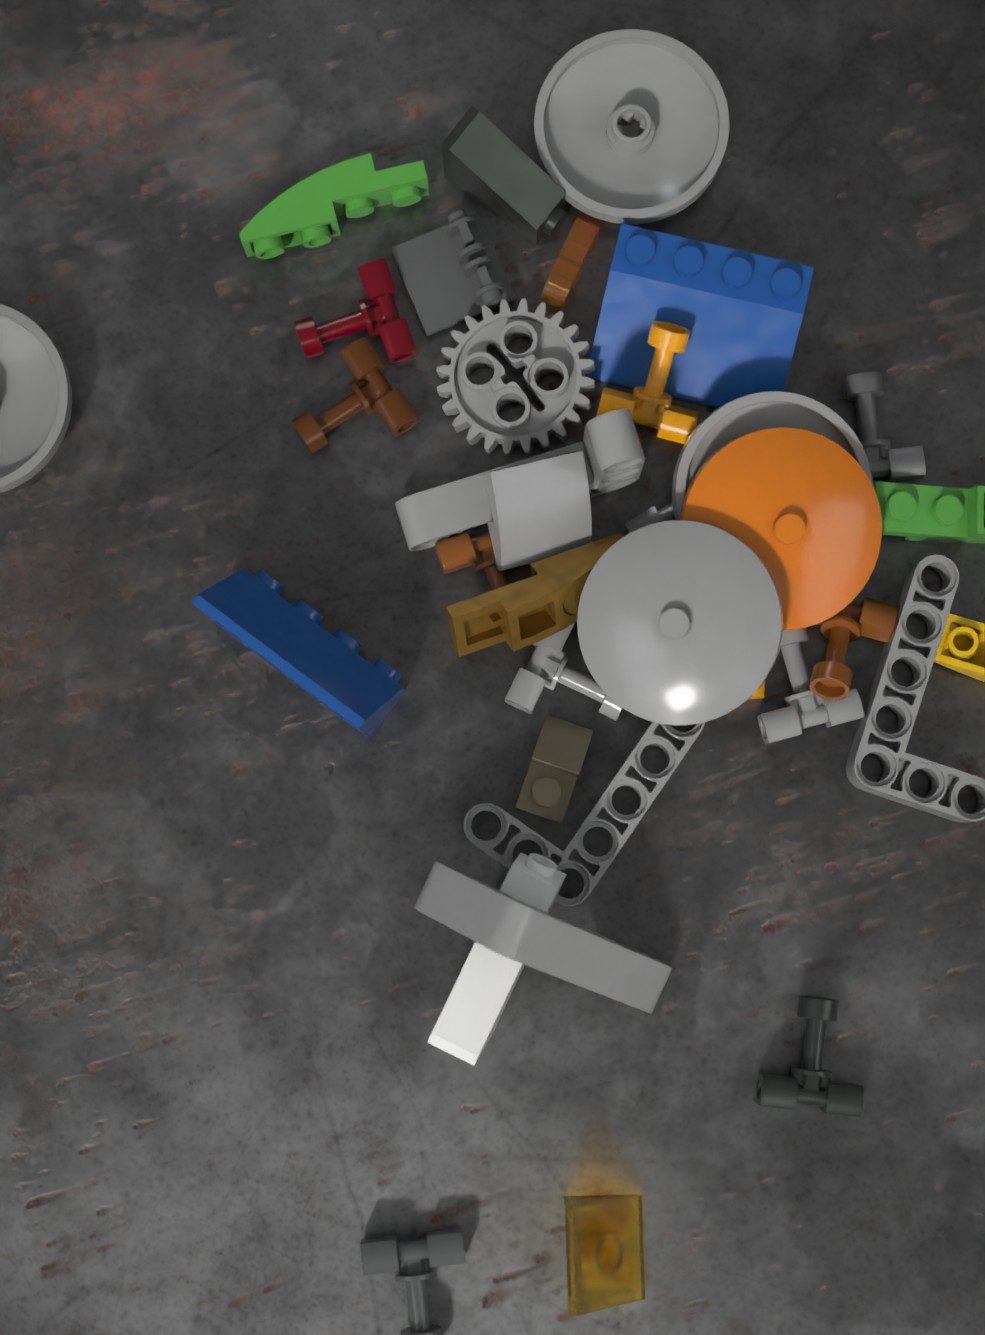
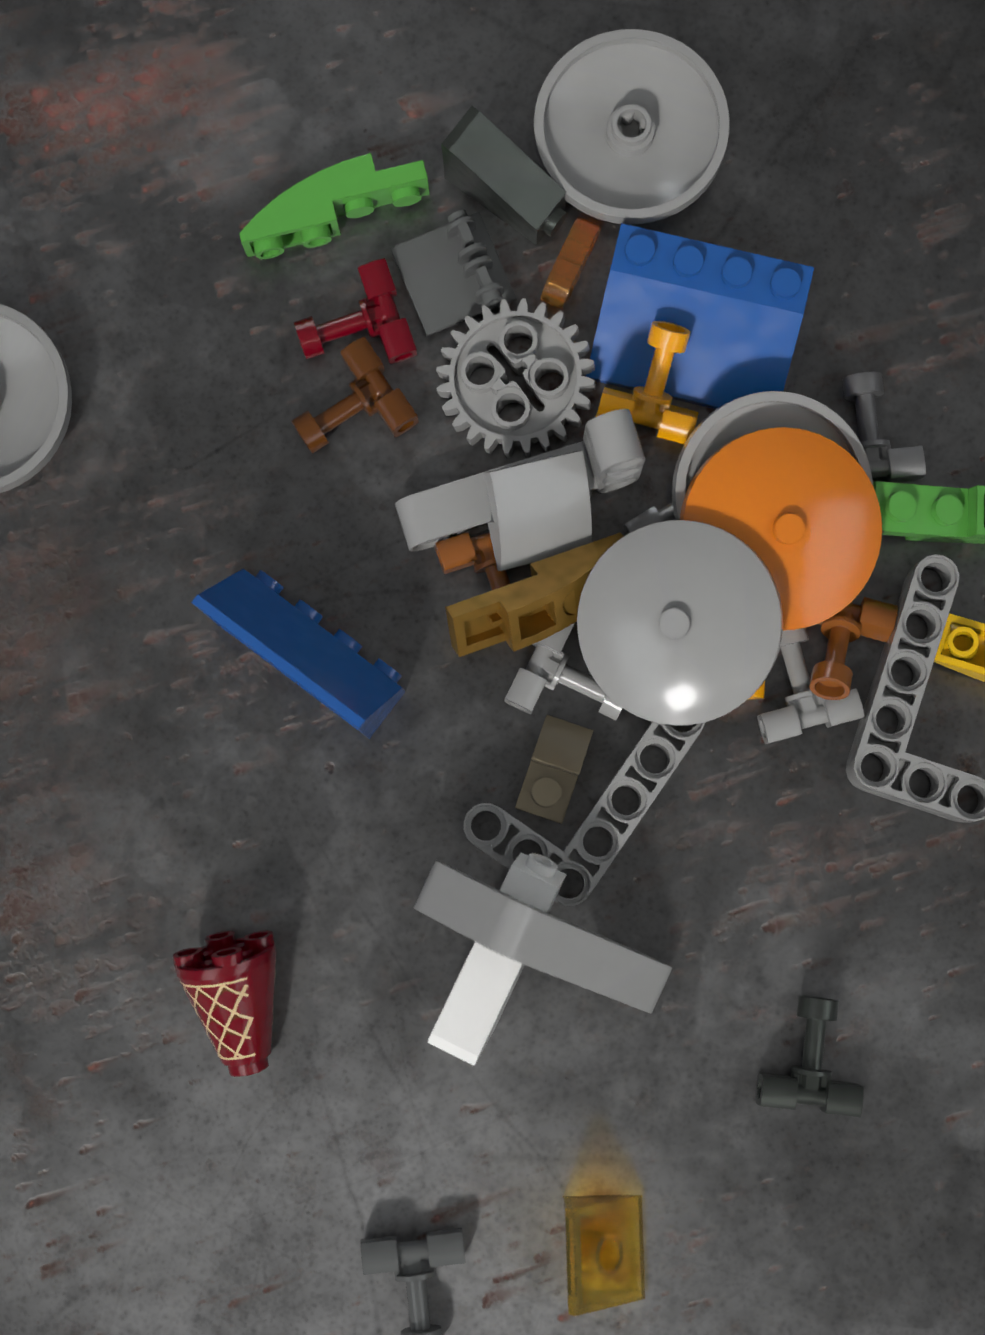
none -> dark red cone [173,930,277,1077]

